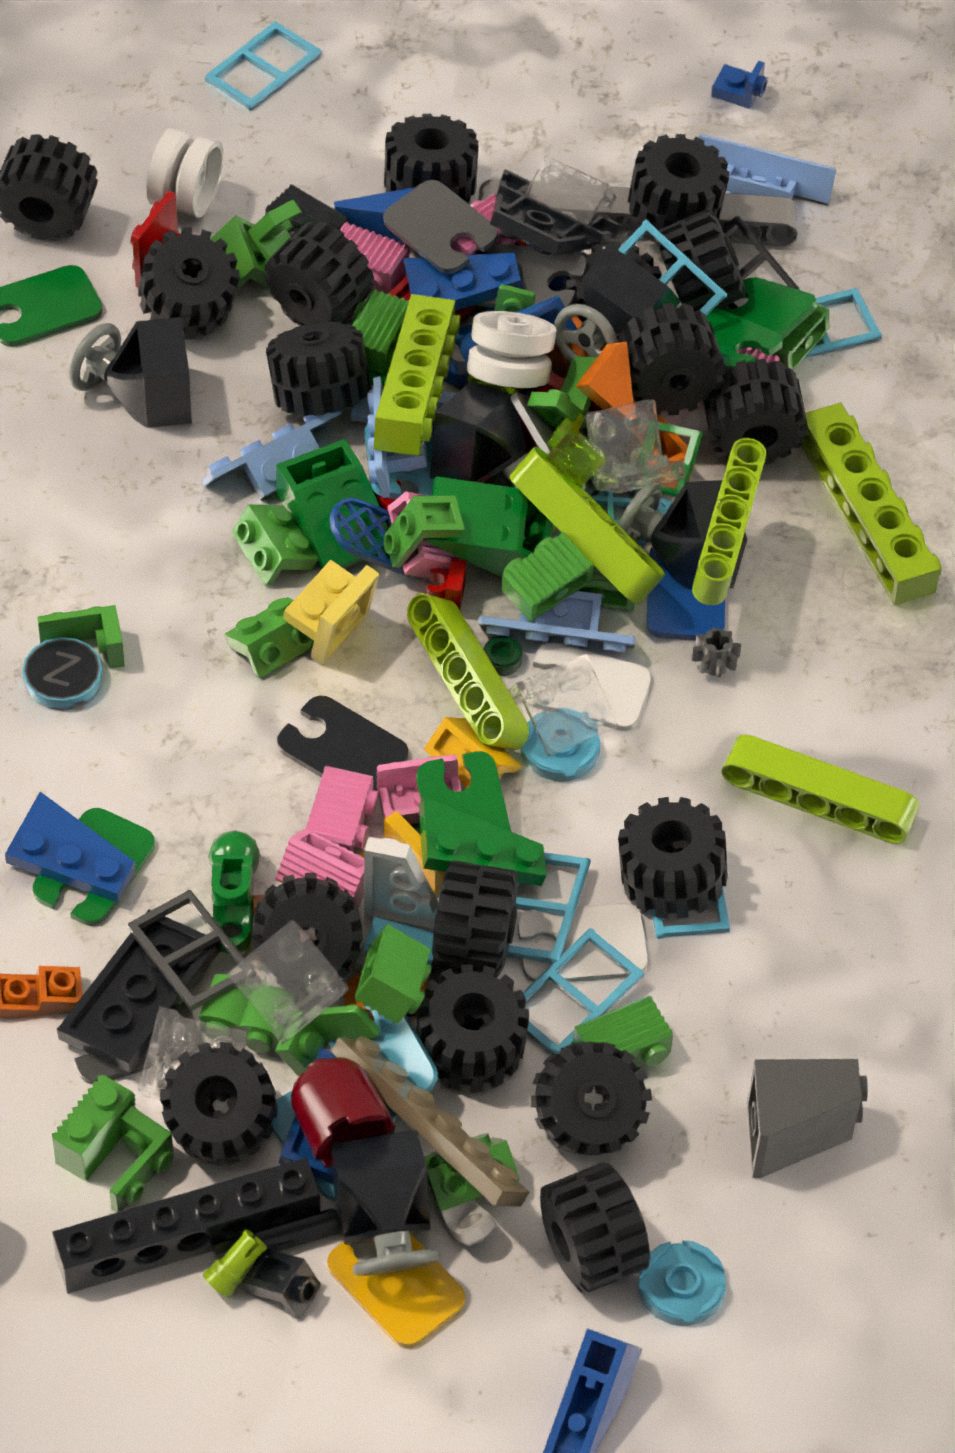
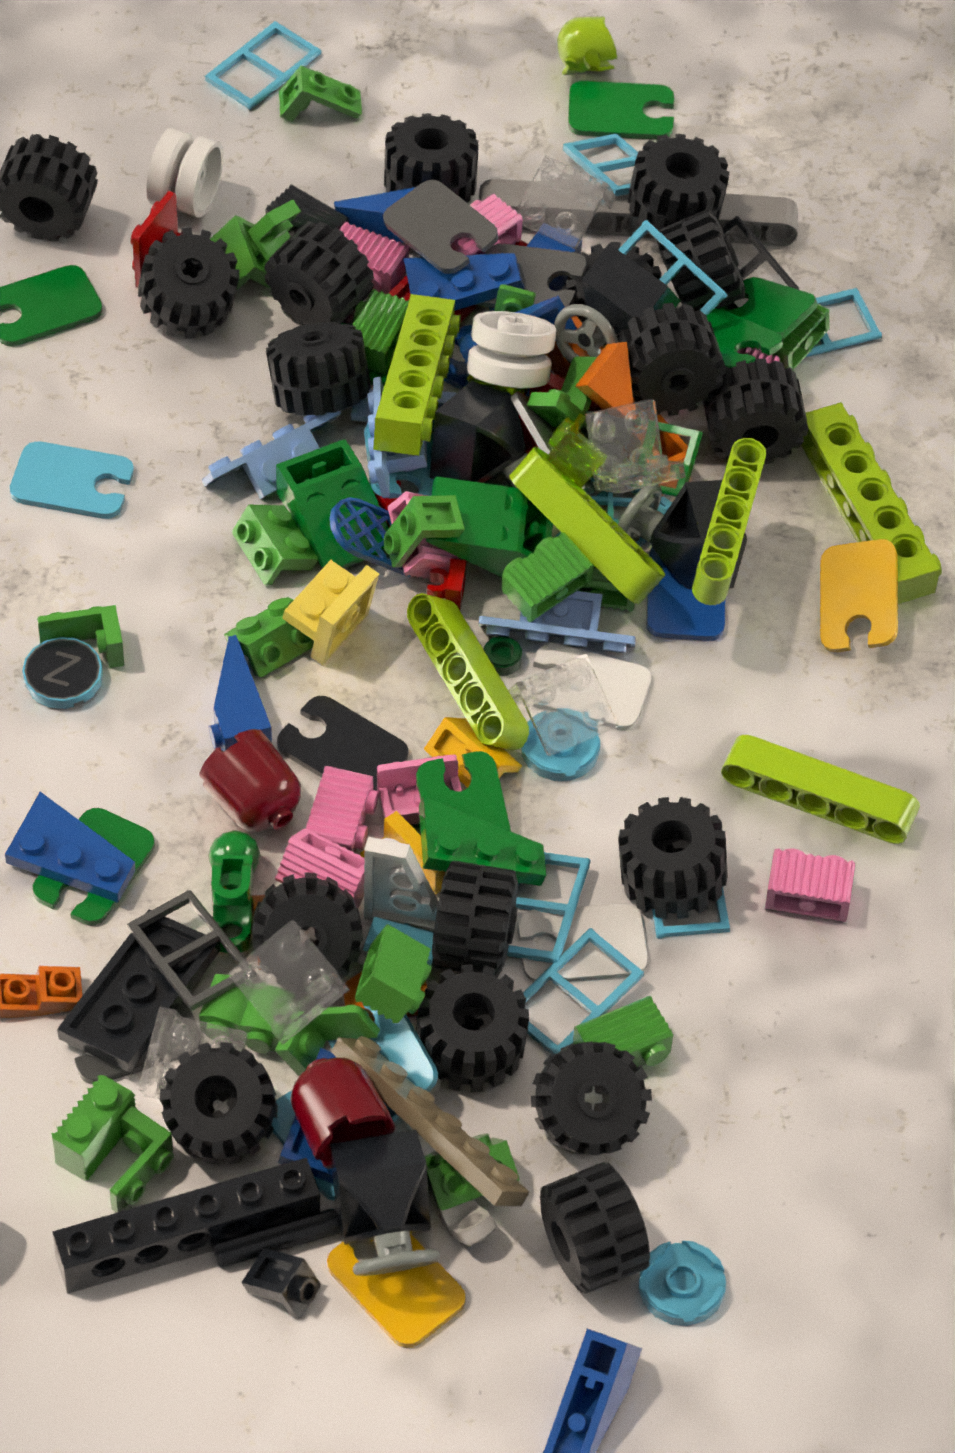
black piece [69,317,192,428] -> none
lime pin [202,1229,267,1298] -> none
black wing [490,169,630,255] -> none
dark grey gear [691,627,741,677] -> none
light blue bracket [698,134,836,204] -> none
blue bracket [711,61,768,109] -> none
dark grey slope [747,1059,868,1178] -> none
none -> medium azure piece [10,441,134,519]
none -> dark red cylinder [199,729,301,833]
none -> blue slope [208,635,272,752]
none -> bright green bracket [279,65,362,122]
none -> lime helmet [557,16,617,76]
none -> medium azure window [563,134,638,197]
none -> green piece [568,81,674,140]
none -> bright pink brick [765,848,856,922]
none -> yellow piece [820,539,898,653]

